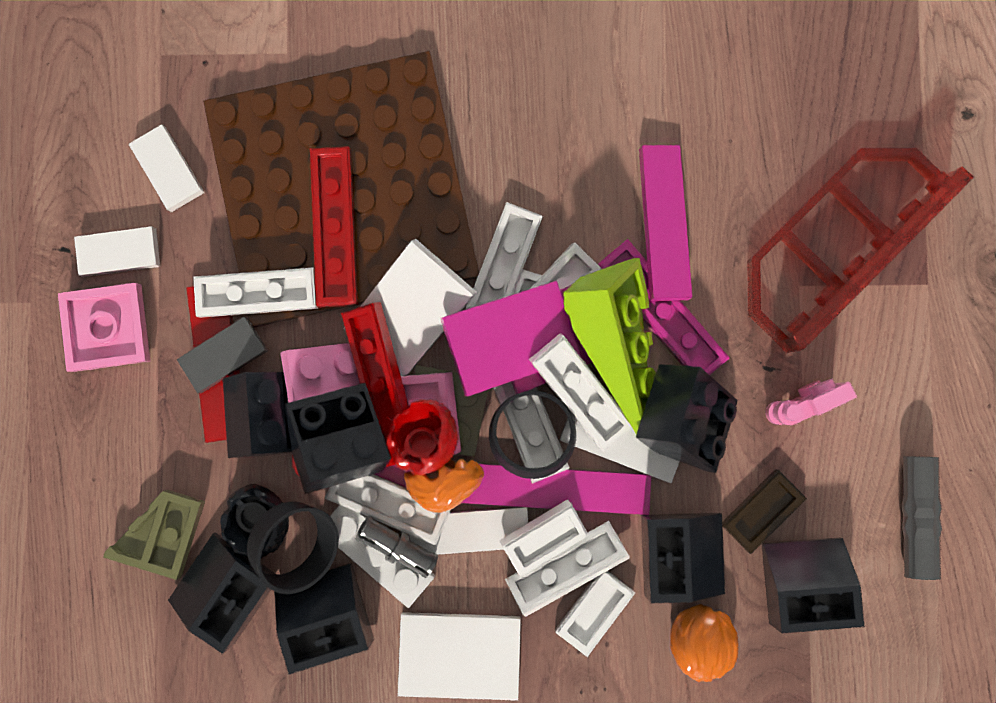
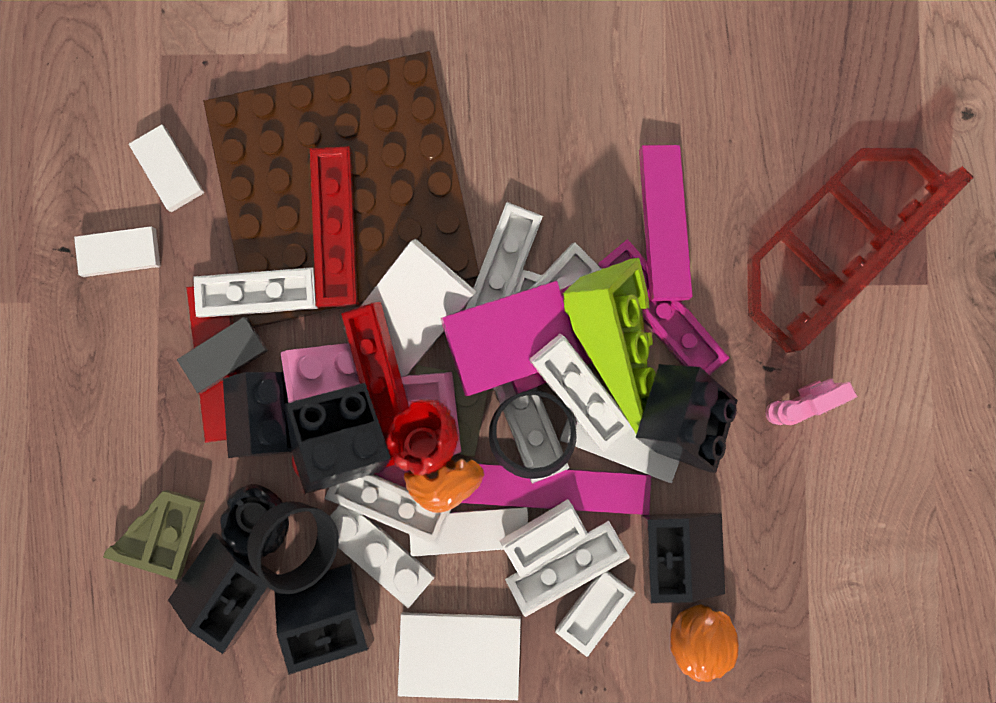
bright pink plate [58,283,150,372] -> none
dark grey pin [355,516,438,578] -> none
dark brown tile [722,469,807,554] -> none
black slope [762,537,865,633] -> none
dark grey axle [902,456,942,580] -> none

